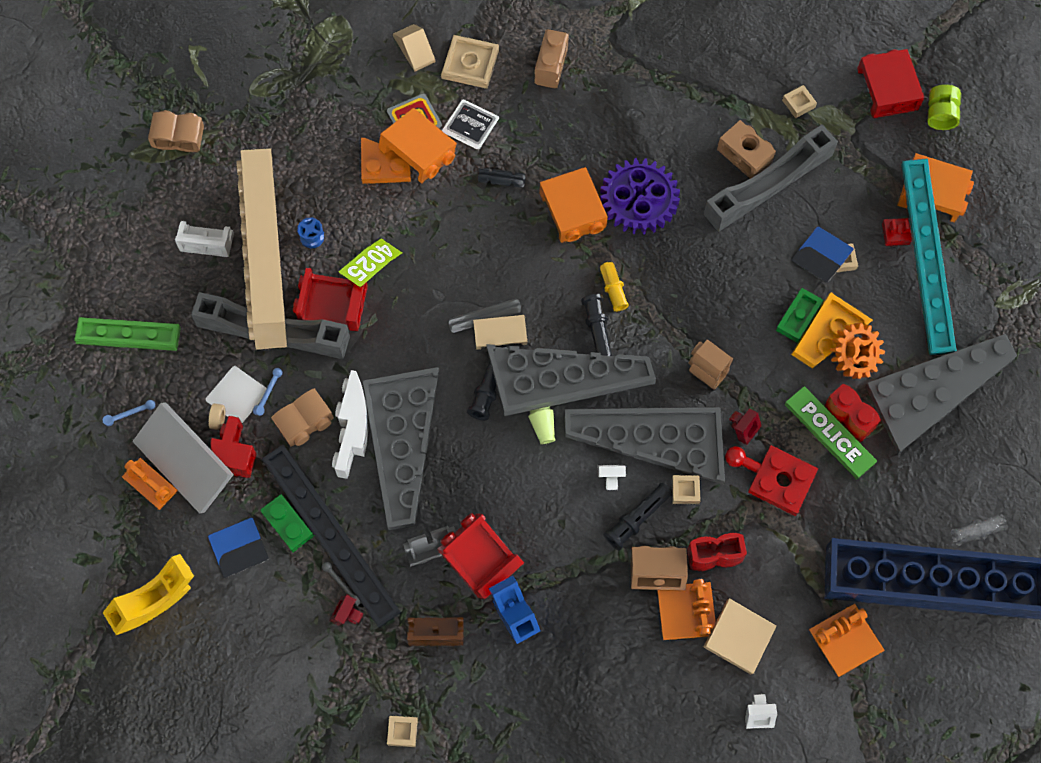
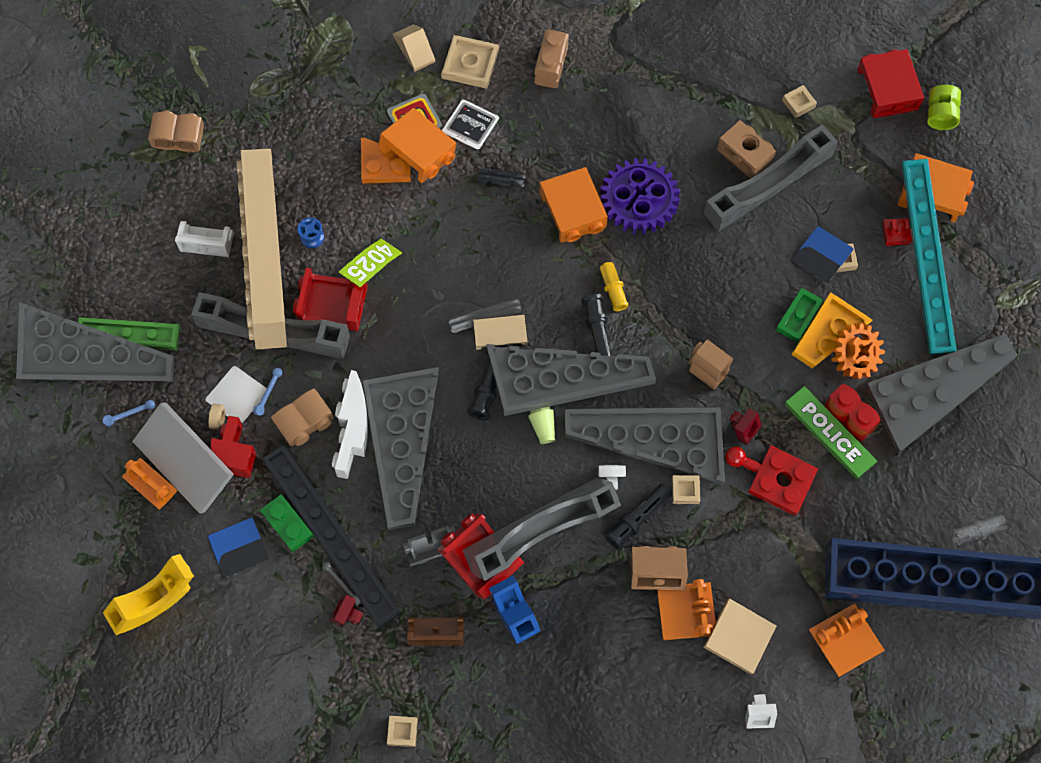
red brick [687,533,747,571] -> none
none -> dark grey wing [16,302,174,382]
none -> dark grey arch [462,477,621,581]

